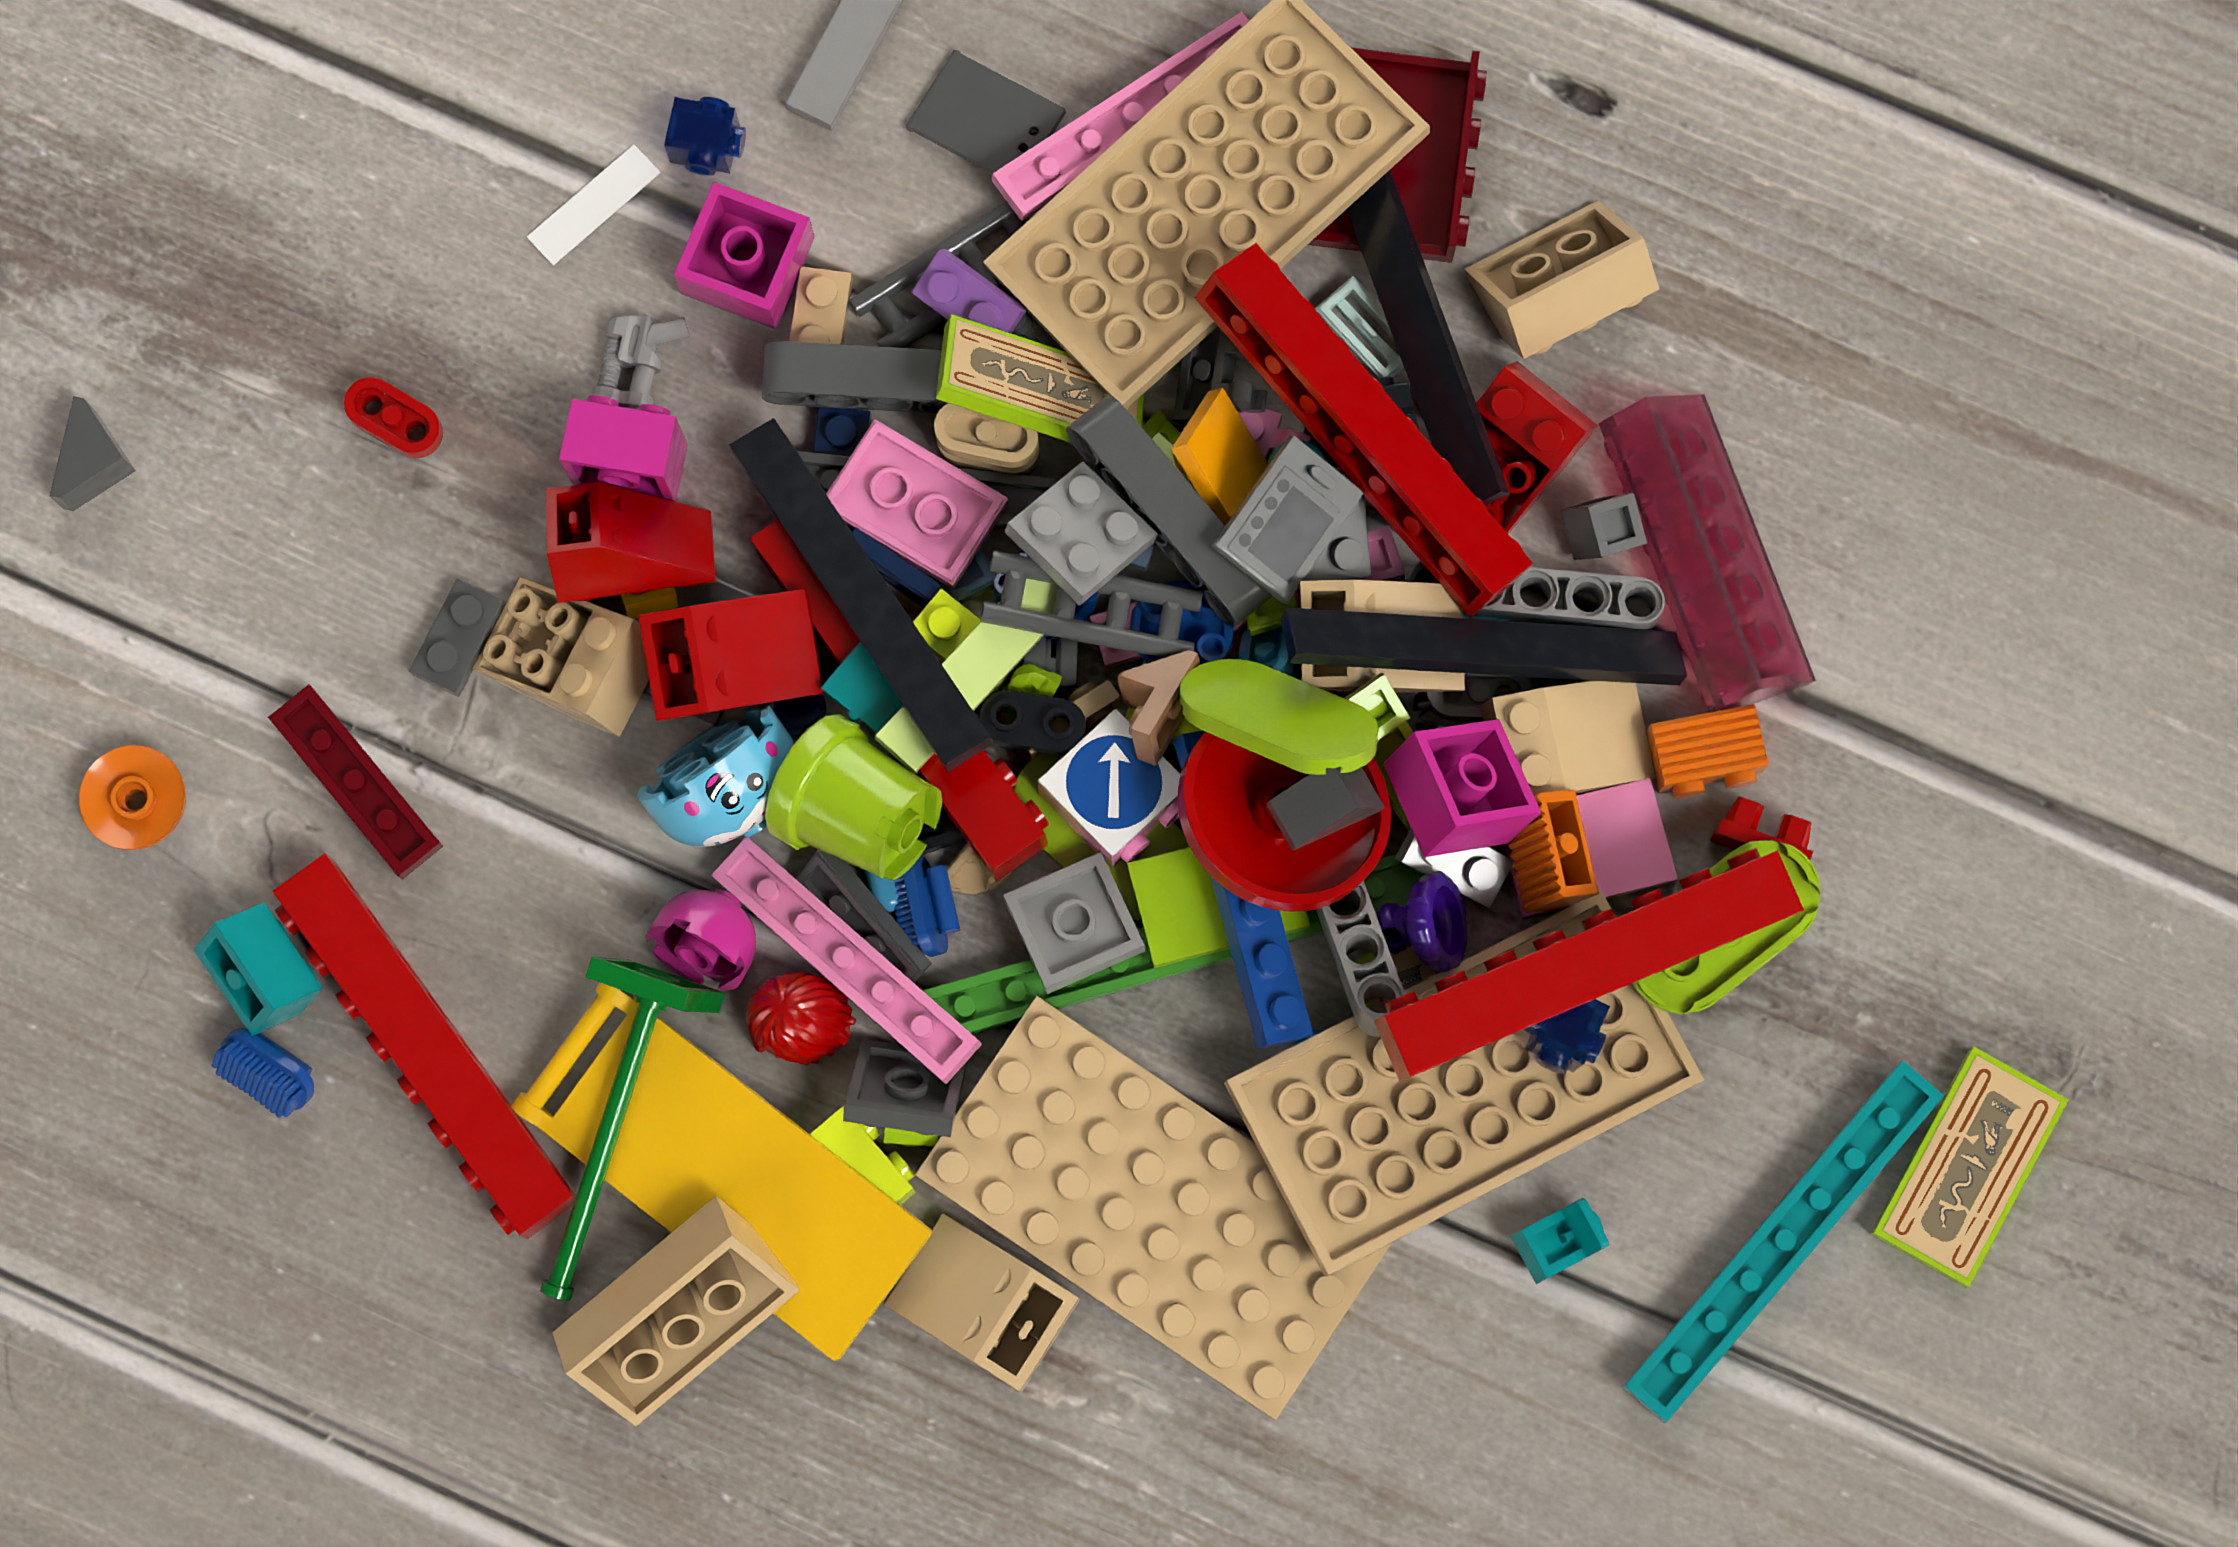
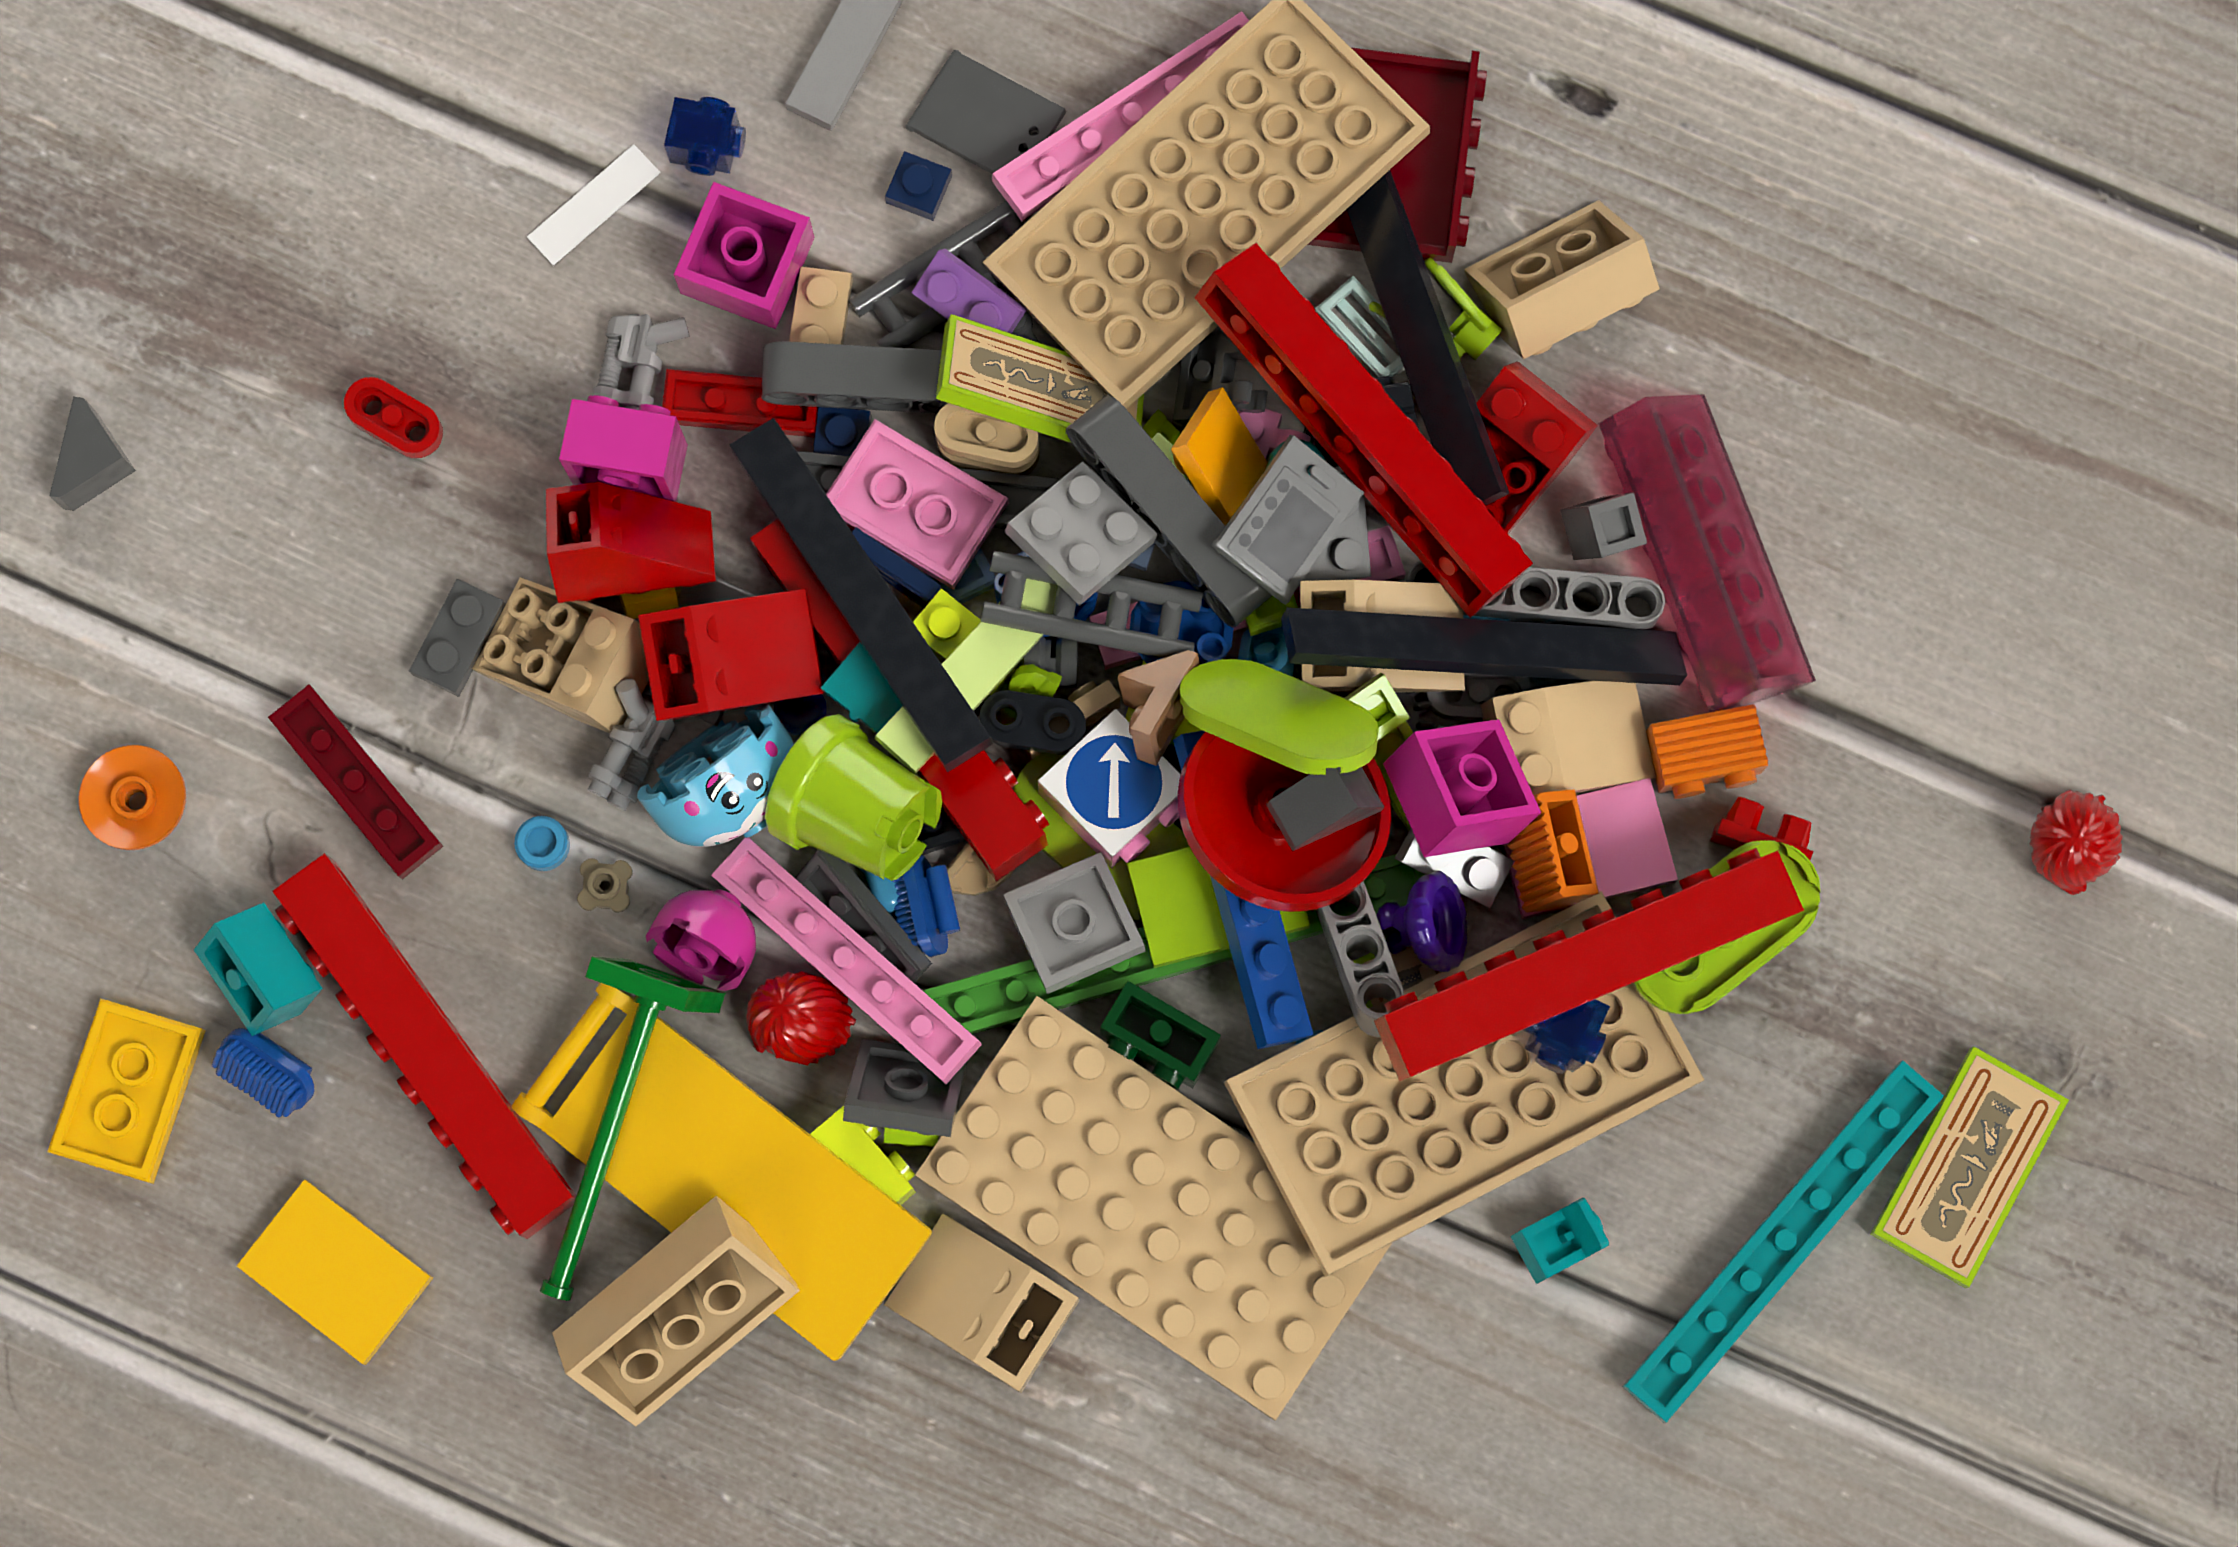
none -> yellow tile [47,998,206,1184]
none -> yellow tile [236,1179,433,1365]
none -> dark azure tile [514,816,570,871]
none -> dark tan plate [577,858,633,913]
none -> light grey piece [588,679,675,811]
none -> red tile [662,369,819,437]
none -> dark blue plate [885,151,952,221]
none -> dark green brick [1100,981,1221,1090]
none -> lime plant [1368,258,1503,360]
none -> red hair [2029,789,2123,895]

